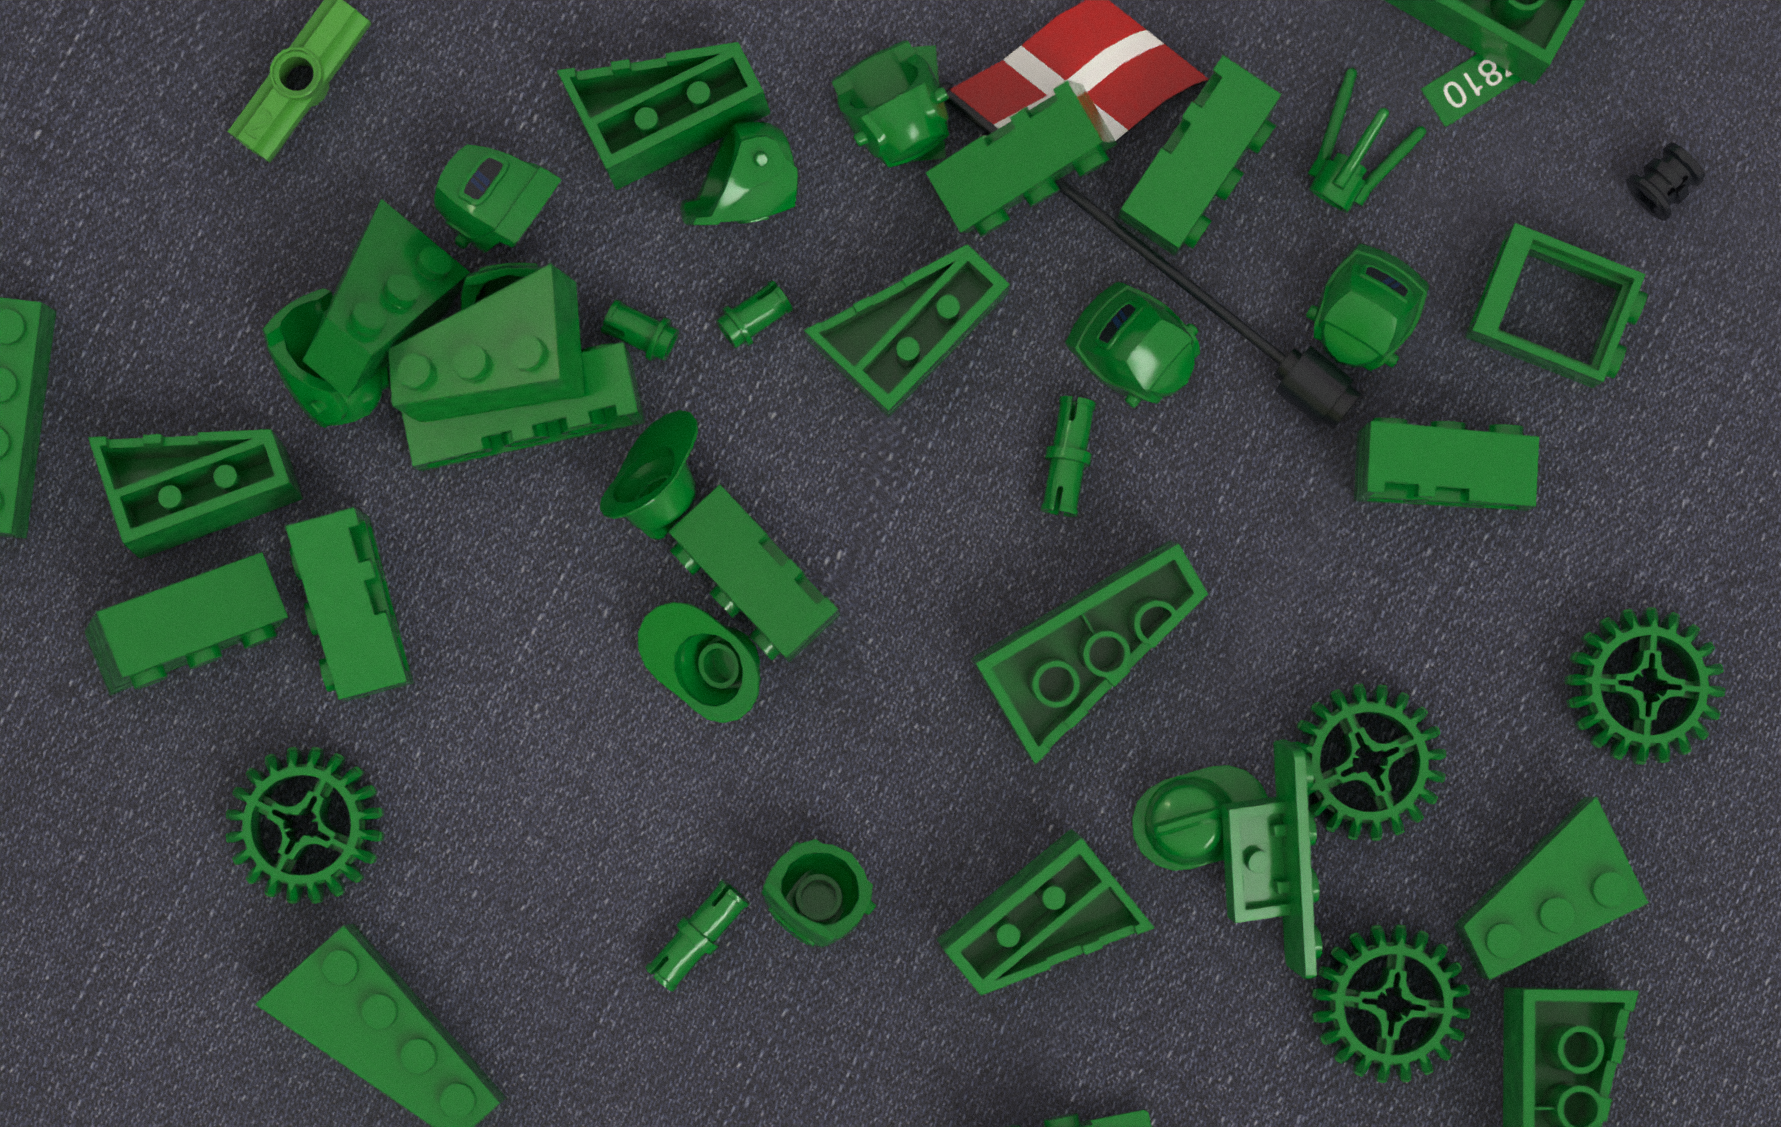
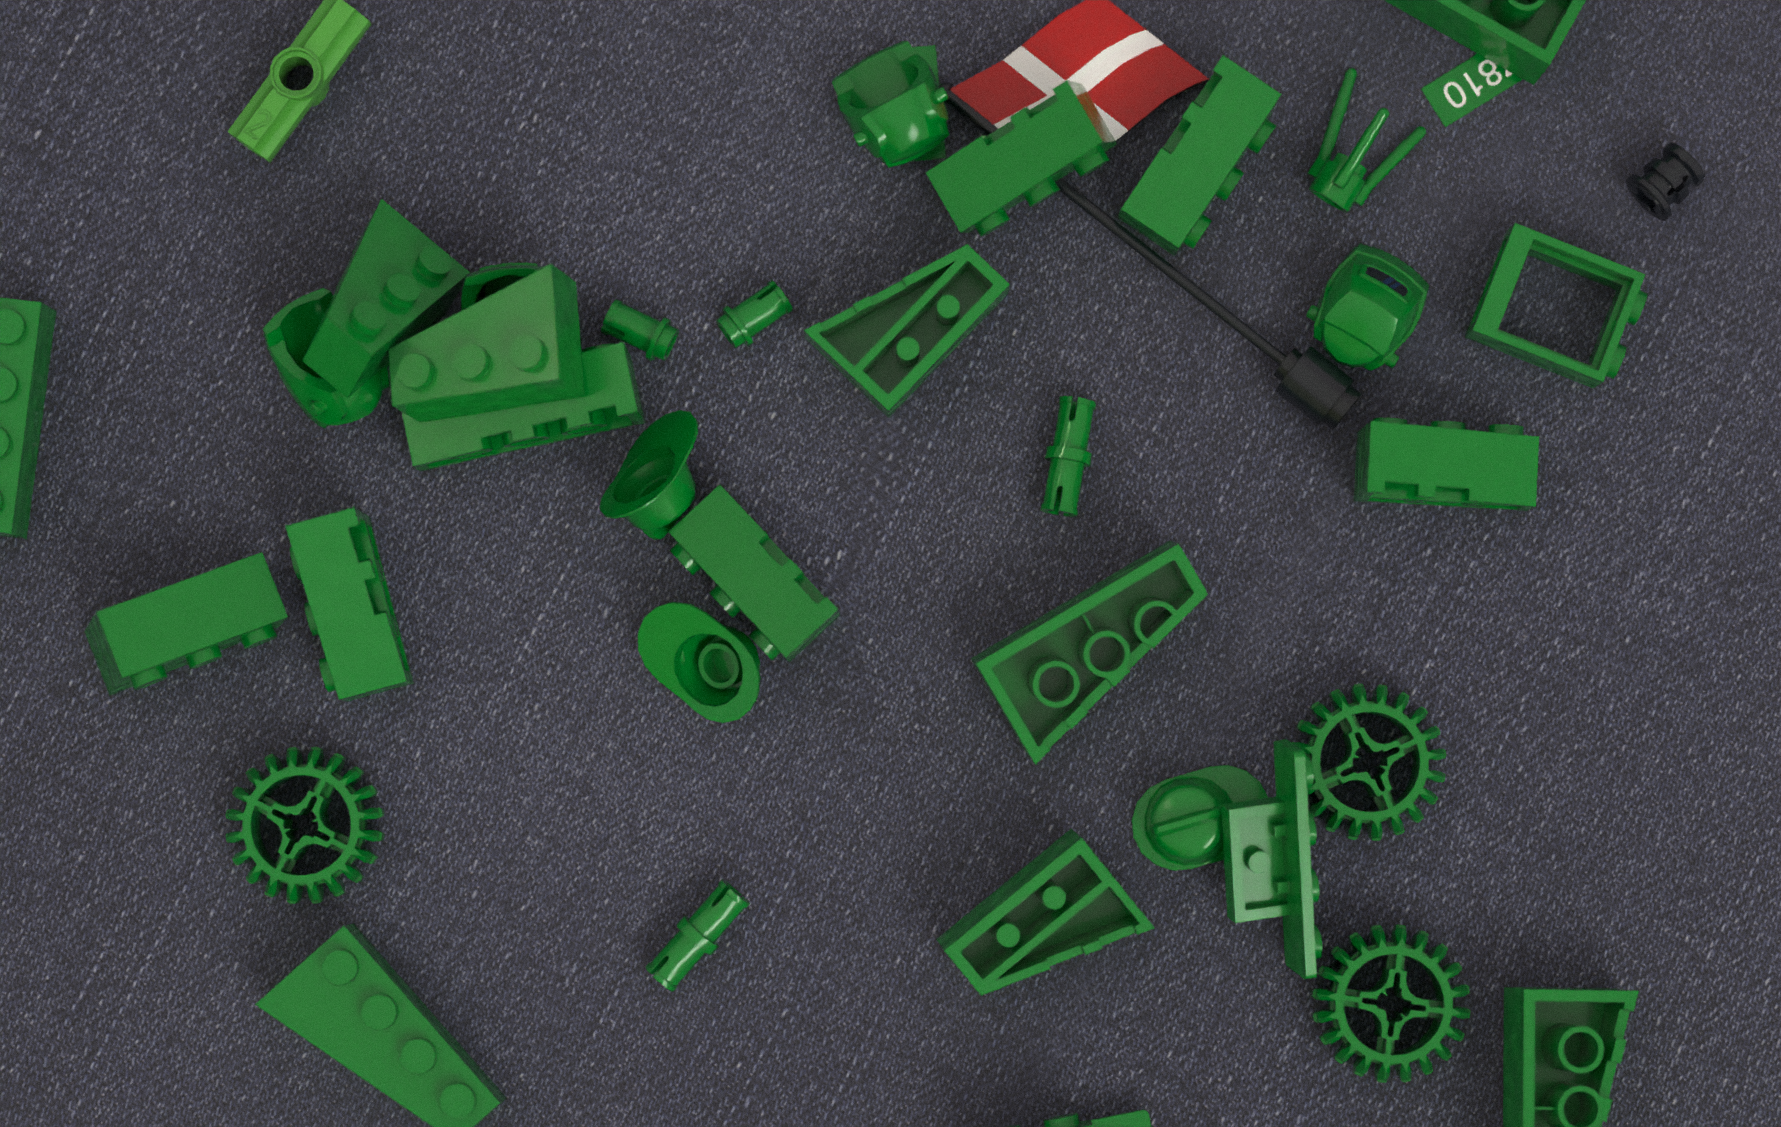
green wedge [88,429,303,559] -> none
green helmet [434,144,562,253] -> none
green wedge [557,42,771,190] -> none
green helmet [680,122,798,225] -> none
green helmet [761,839,876,948] -> none
green helmet [1065,281,1200,408] -> none
green wedge [1454,796,1648,980] -> none
green gear [1565,607,1725,765] -> none

